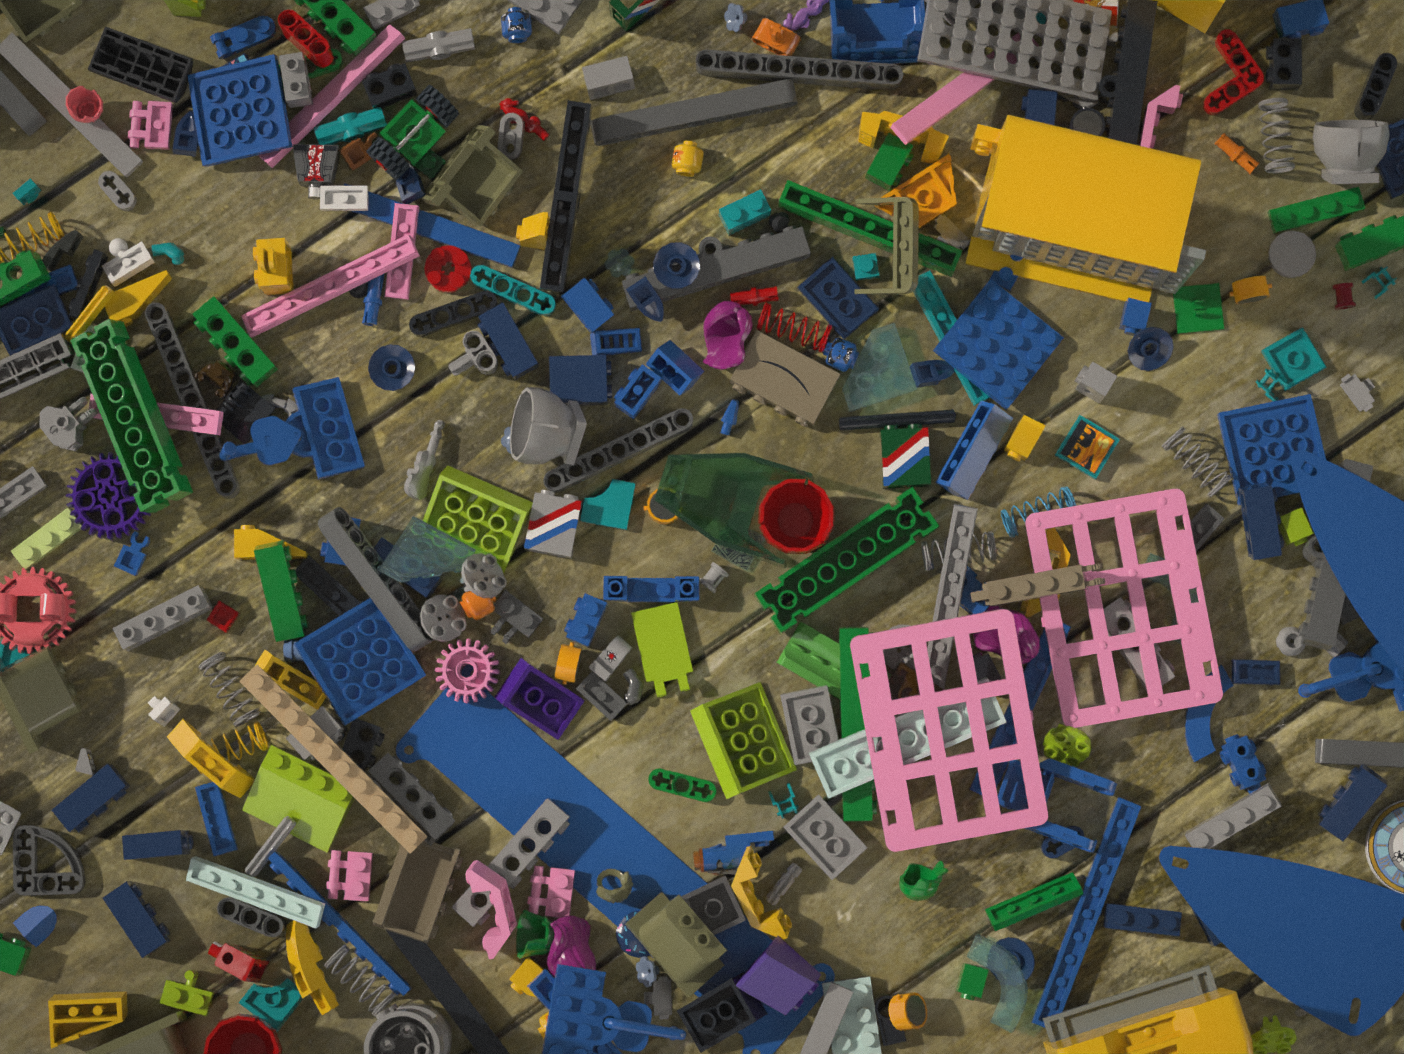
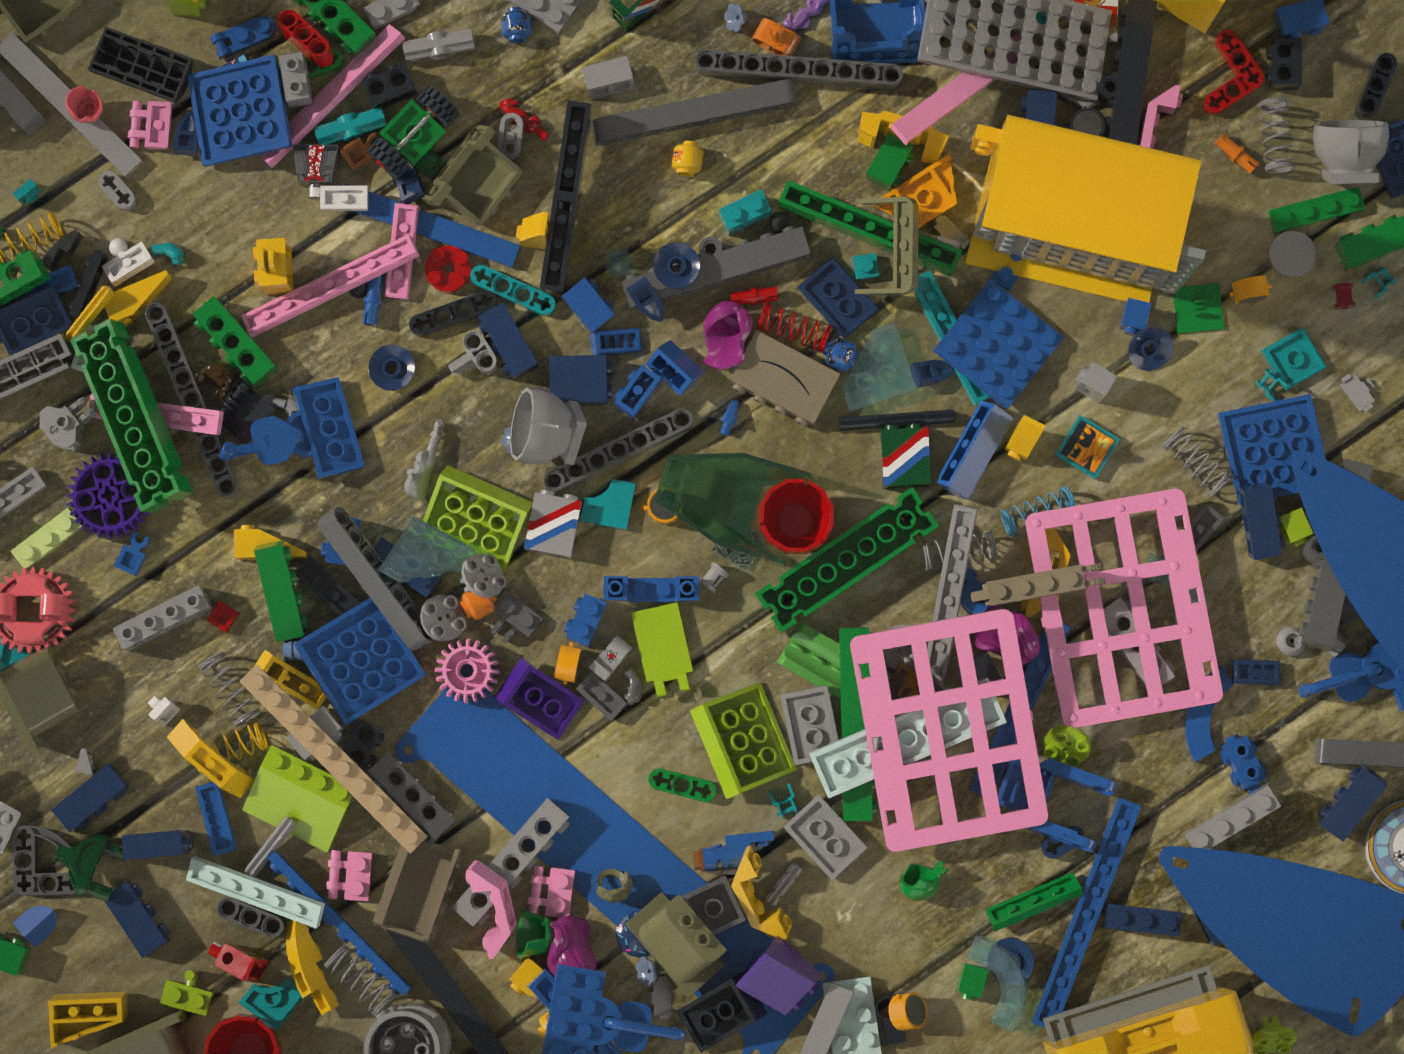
none -> dark green connector [54,834,126,903]

